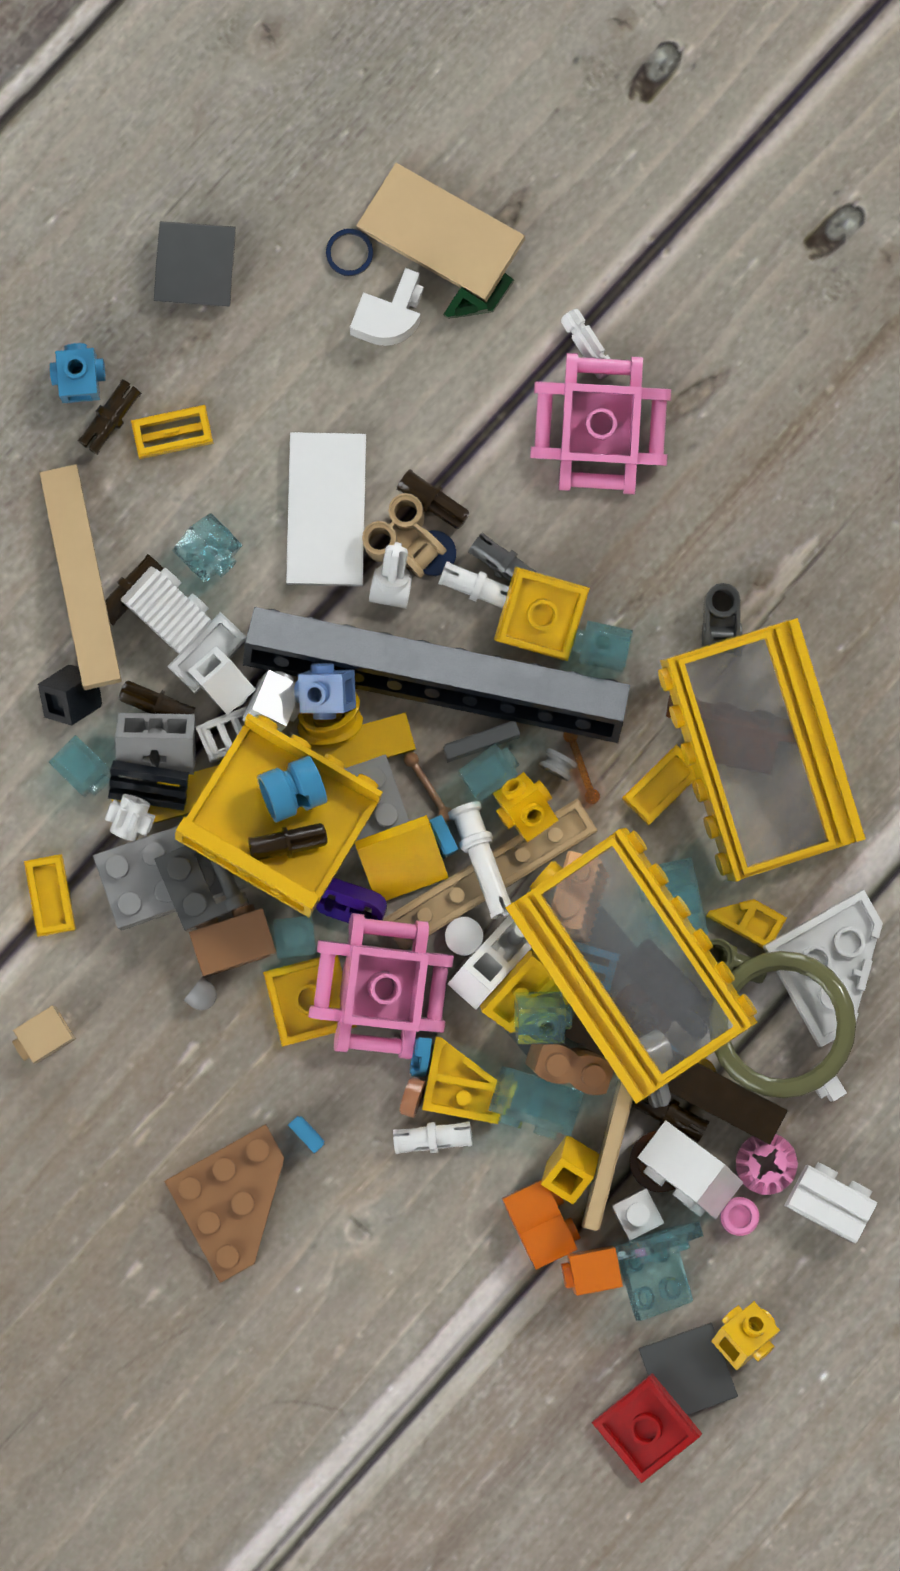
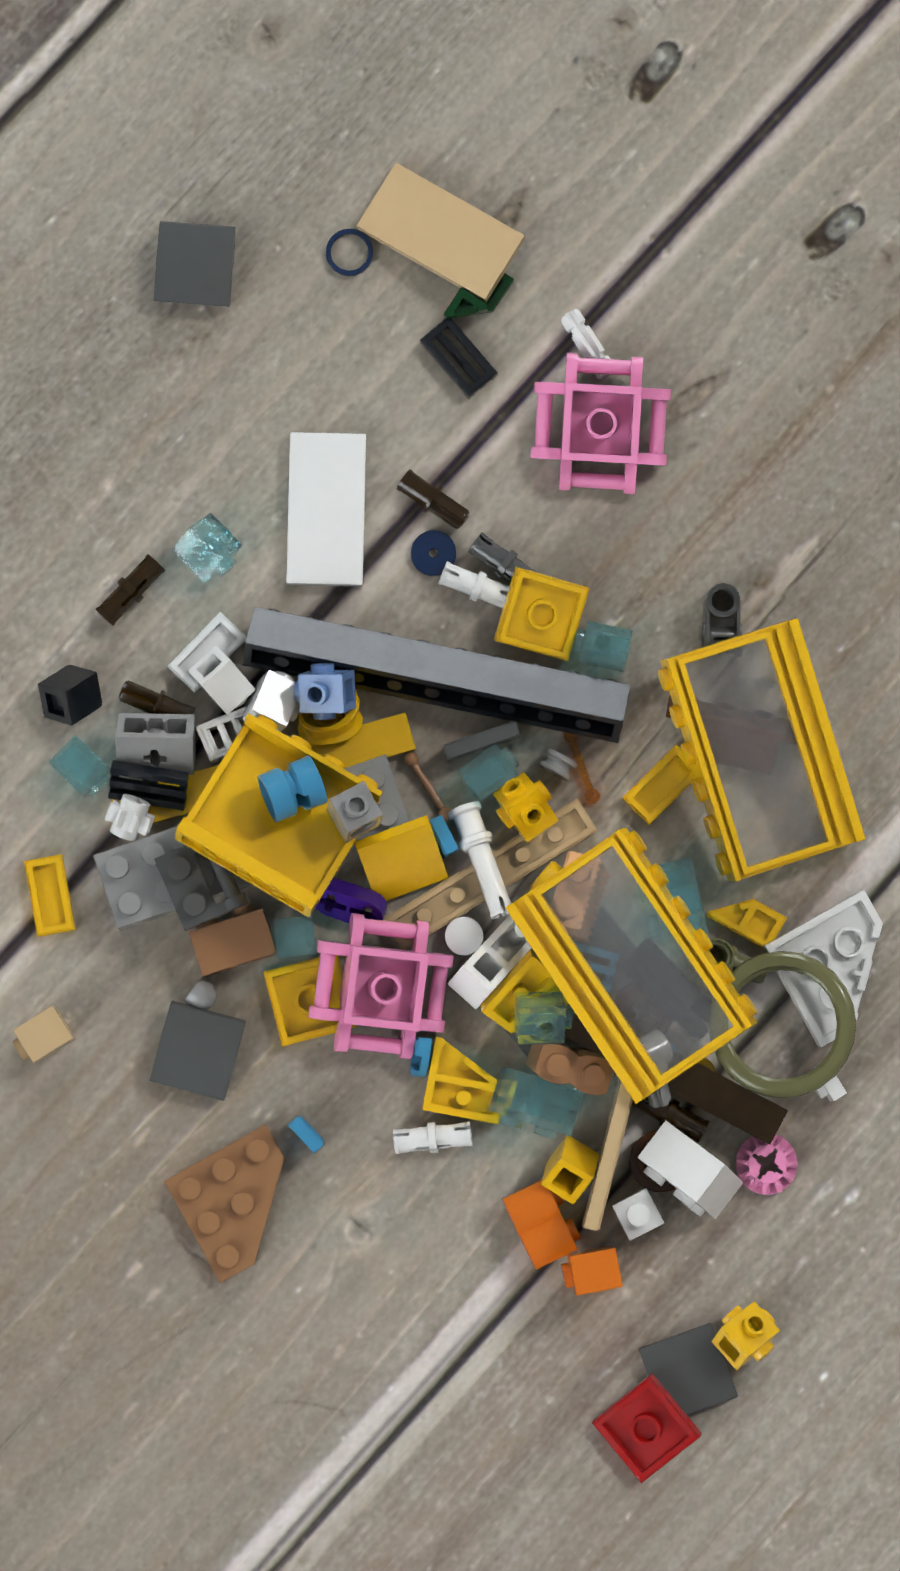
tan tile [39,464,122,690] -> none
dark azure brick [50,343,106,403] -> none
dark brown pin [77,379,142,455] -> none
white brick [121,566,212,655] -> none
yellow tile [131,405,214,459] -> none
dark brown axle [248,823,328,860] -> none
white brick [350,268,424,346] -> none
tan piece [362,493,447,579] -> none
white axle [369,542,413,609] -> none
nougat tile [399,1077,426,1118] -> none
clear light blue bracket [614,1221,703,1321] -> none
bright pink tile [720,1197,759,1236] -> none
white brick [784,1162,877,1244] -> none
none -> dark grey slope [150,1001,246,1101]
none -> light grey brick [327,781,383,844]
none -> black tile [420,318,498,399]

